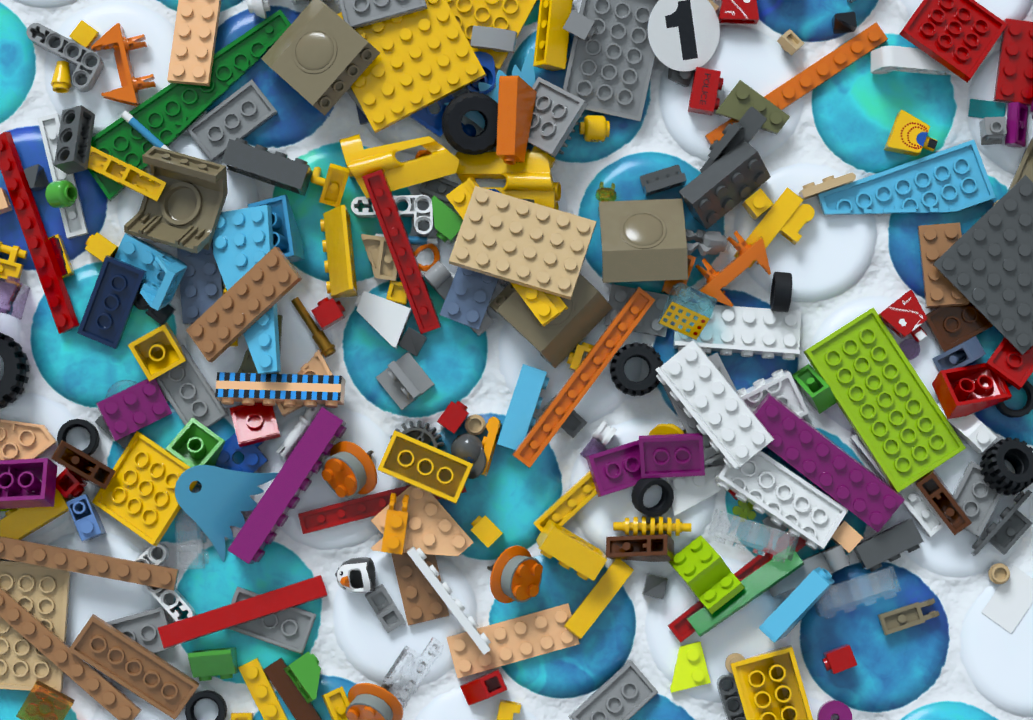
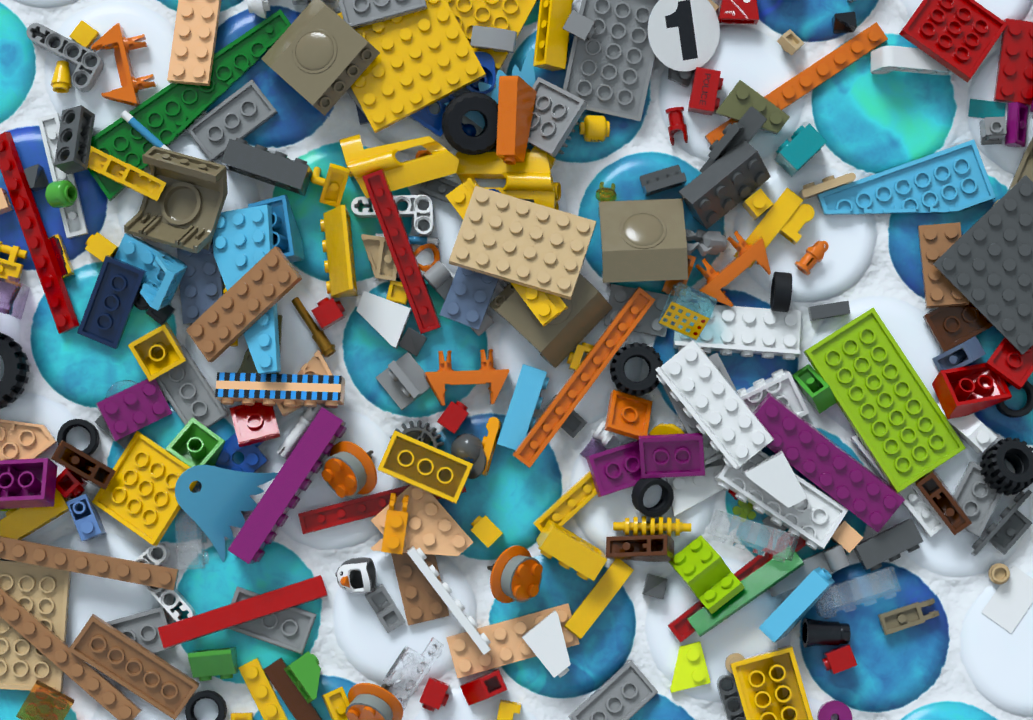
bright green slope [432,196,463,244] -> none
tan plate [465,414,486,436] -> none
red torso [878,290,927,343] -> none
yellow torso [884,110,938,156] -> none
clear purple tile [899,339,920,360] -> none
none -> red brick [419,677,449,712]
none -> orange hose [424,349,509,406]
none -> white slope [522,610,571,678]
none -> orange plate [605,390,653,440]
none -> red piece [666,107,688,146]
none -> white slope [744,451,807,508]
none -> teal brick [774,123,827,177]
none -> orange piece [794,241,829,276]
none -> black plant [802,618,851,648]
none -> dark grey piece [808,301,850,321]

